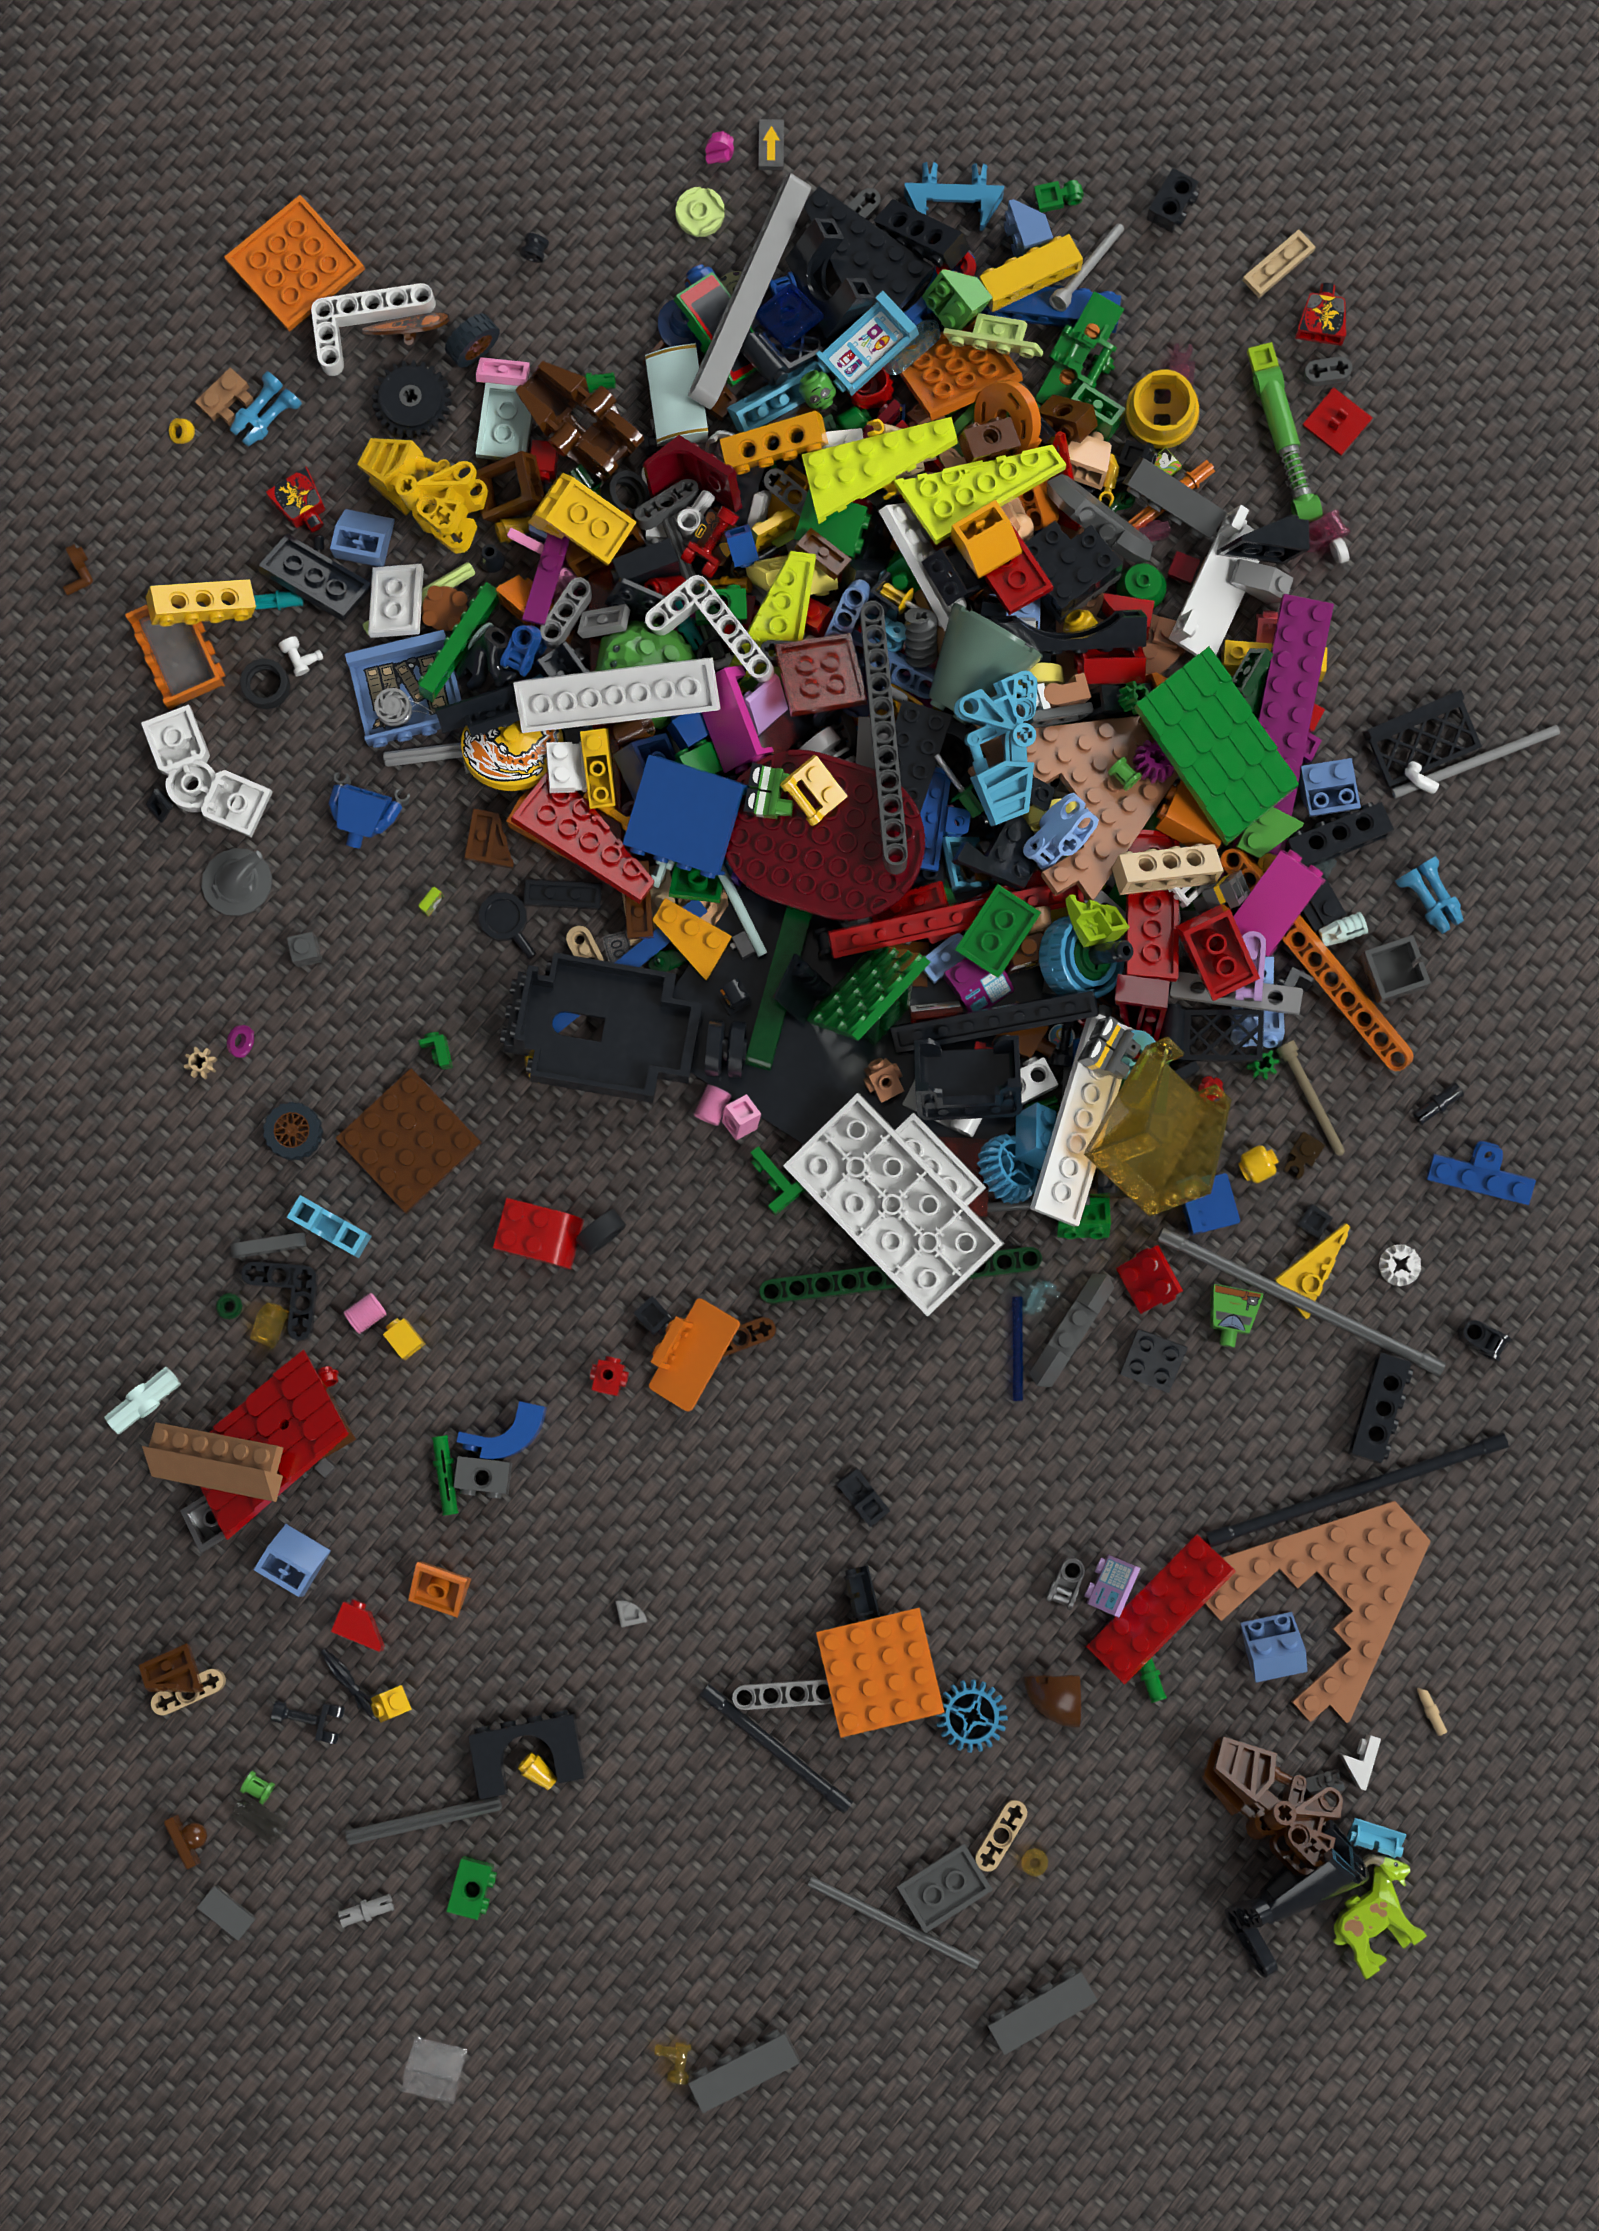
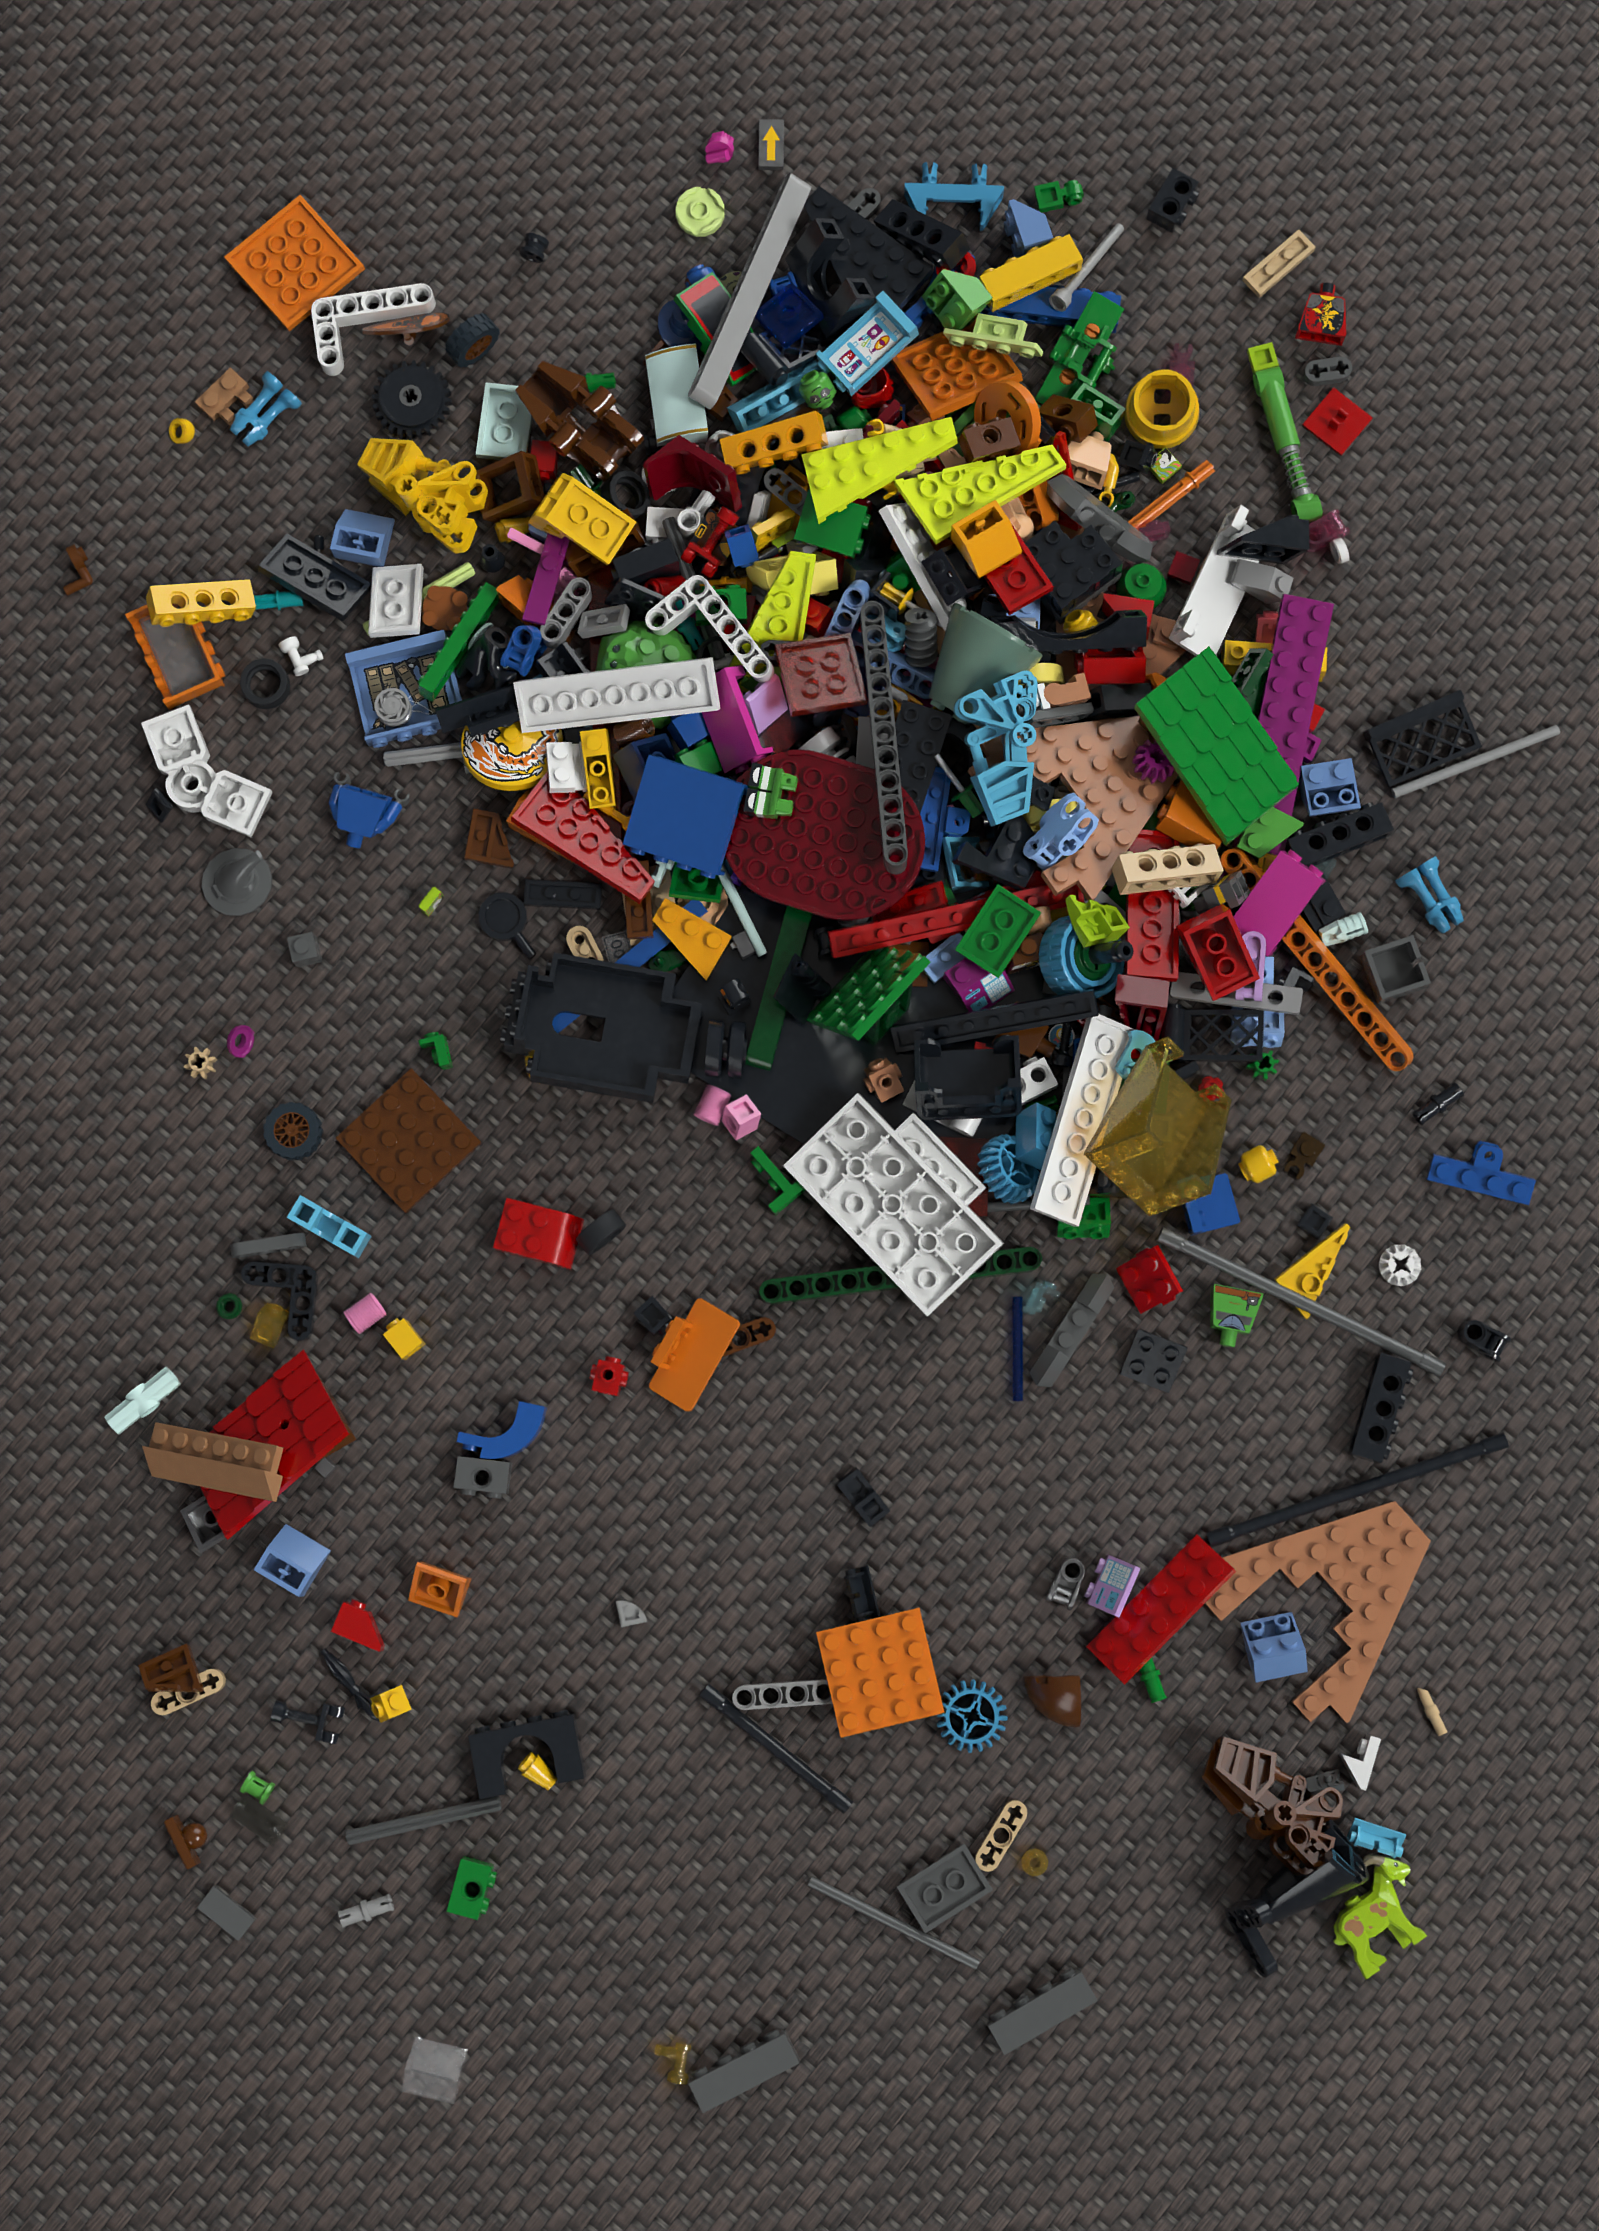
torso [266,467,326,532] -> none
red plate [317,1366,339,1388] -> none
green pin [432,1435,459,1516] -> none
bright pink plate [476,357,530,386] -> none
dark grey beam [634,479,700,530] -> none
yellow plate [780,755,848,826] -> none
reddish brown plate [794,528,851,581] -> none
clear light blue beam [884,319,941,375] -> none
clear red slope [909,1001,963,1022] -> none
dark grey hips [1077,1016,1141,1079] -> none
bright green bush [1108,757,1142,791] -> none
green gear [1118,681,1149,715] -> none
dark grey brick [1122,457,1227,539] -> none
dark tan piece [1275,1040,1345,1156] -> none
white arm [1405,761,1439,794] -> none

